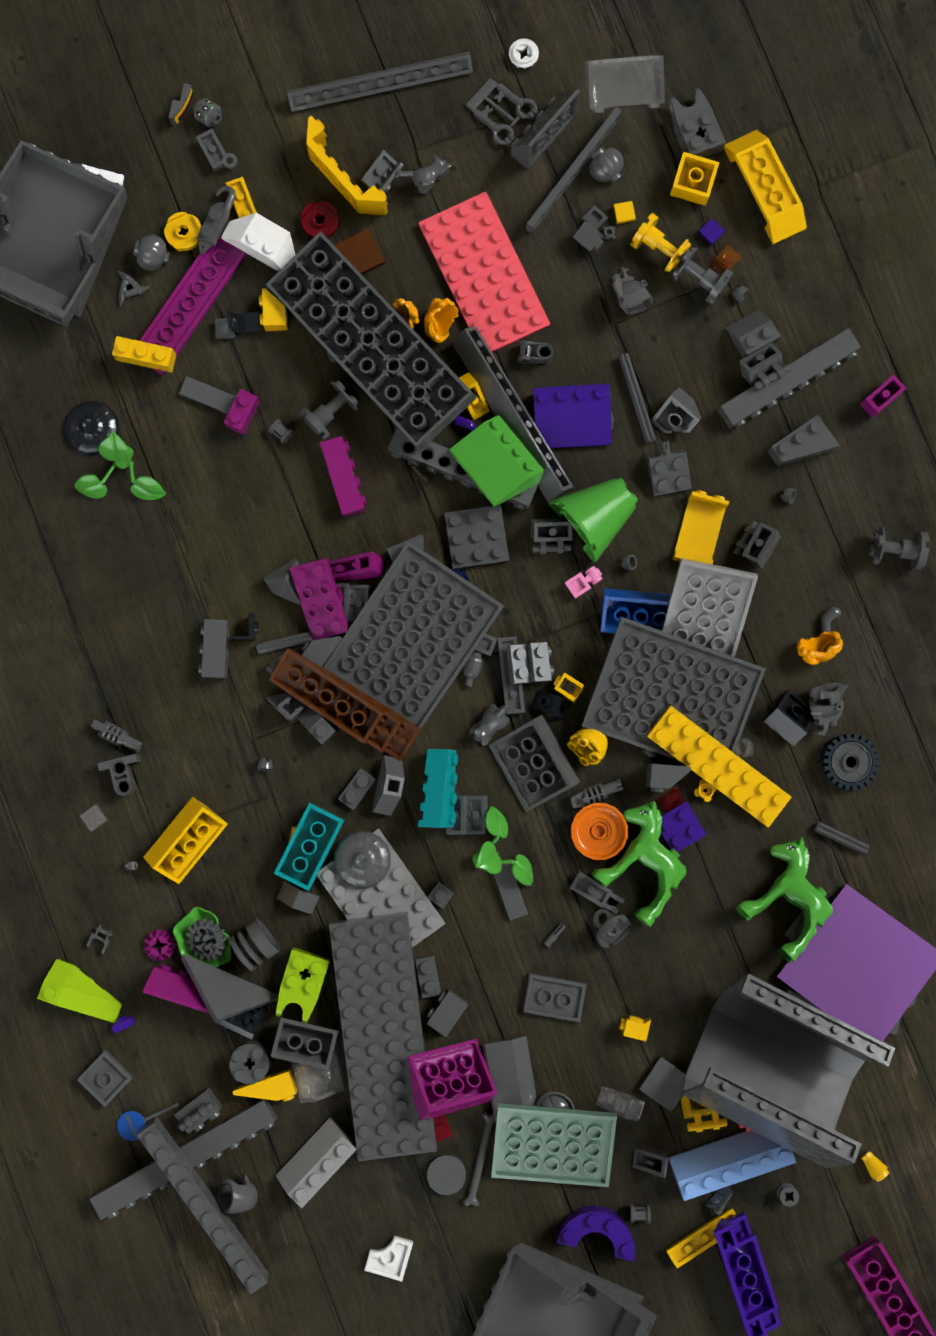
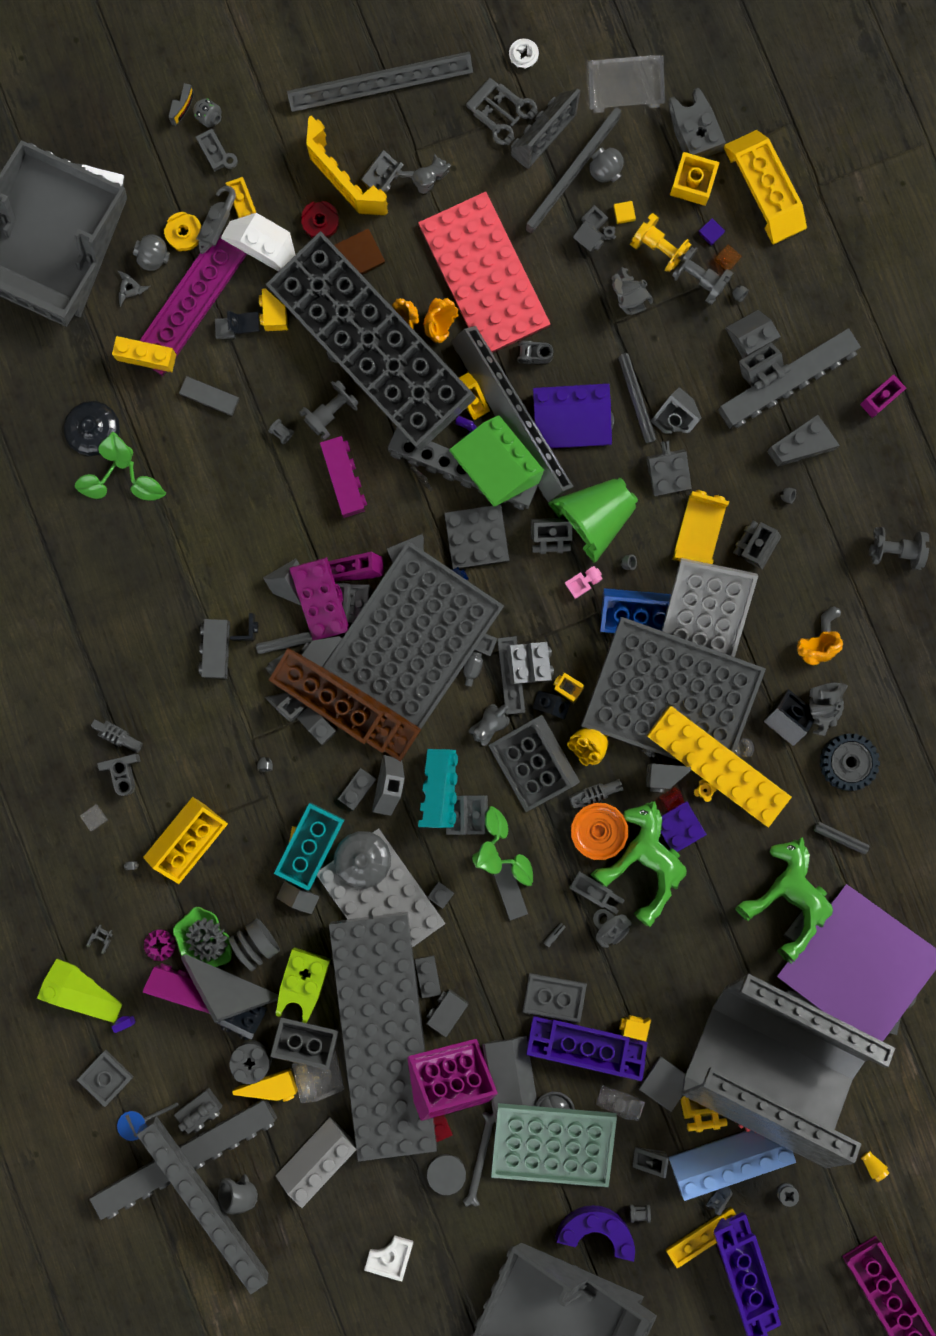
magenta brick [224,389,260,435] -> none
none -> dark purple slope [526,1016,648,1081]

